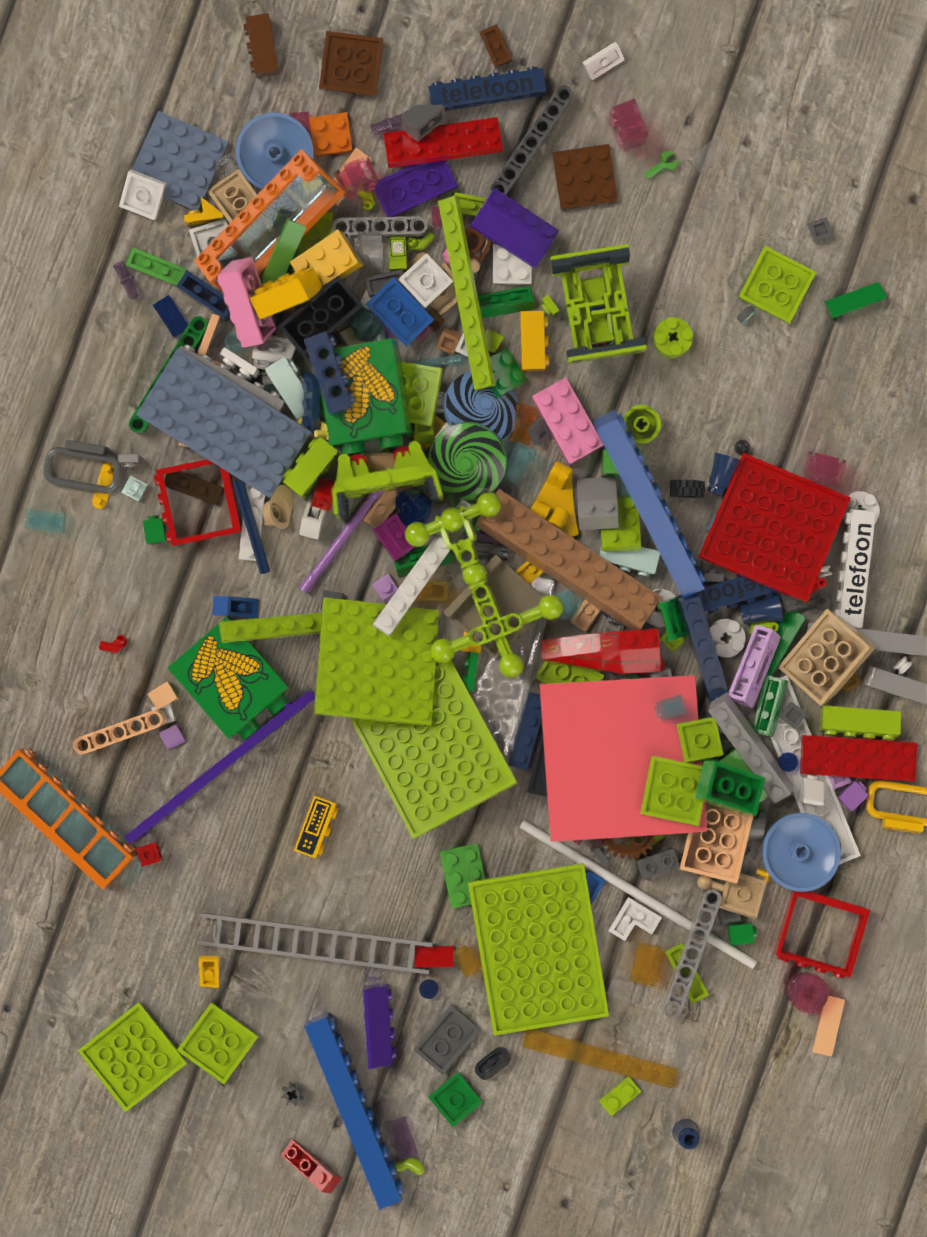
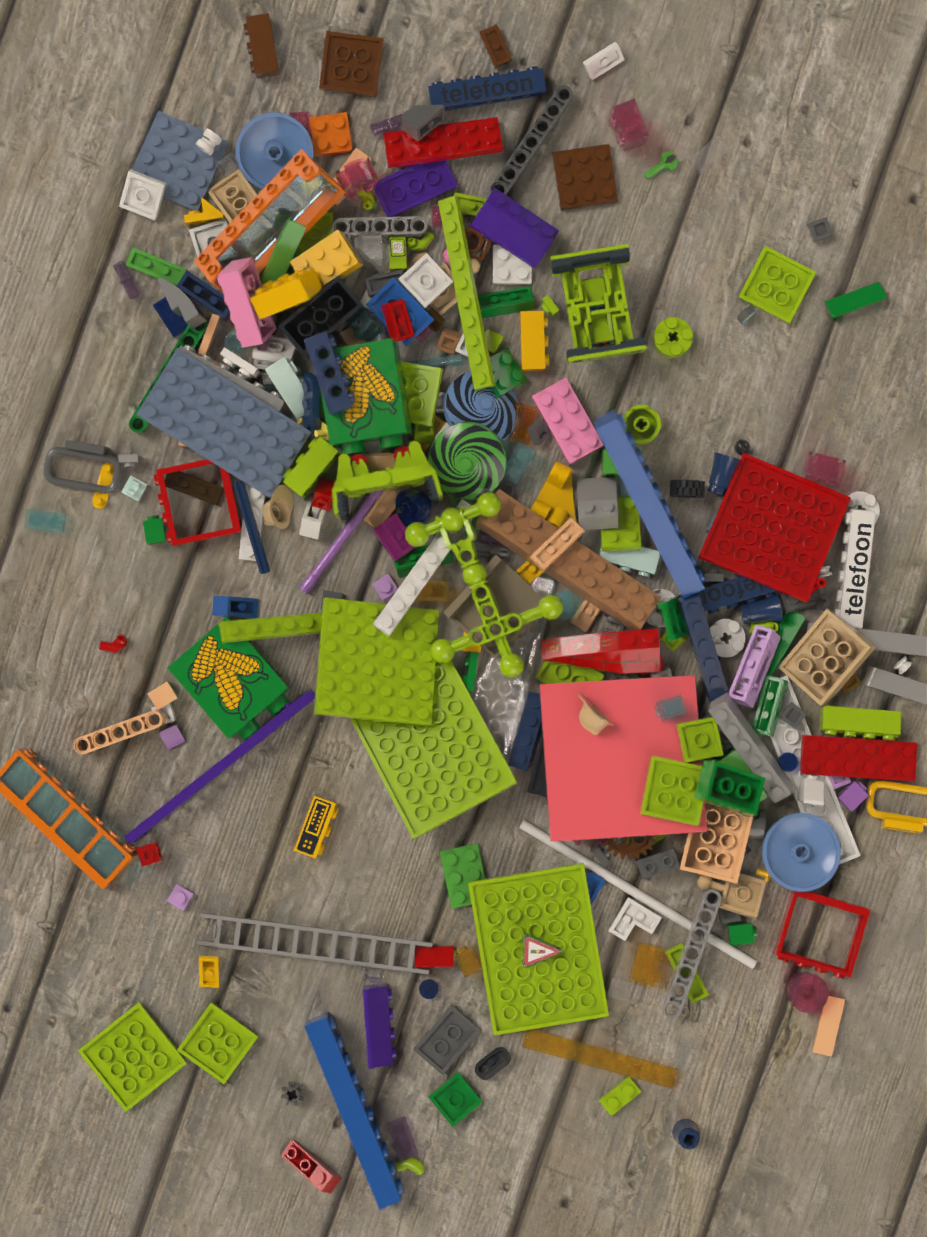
none -> slope [158,278,206,329]
none -> lavender plate [167,883,194,911]
none -> white wheel [195,128,222,156]
none -> red slope [381,299,415,342]
none -> piece [523,933,561,967]
none -> light nougat tile [530,517,585,572]
none -> tan piece [578,693,614,735]

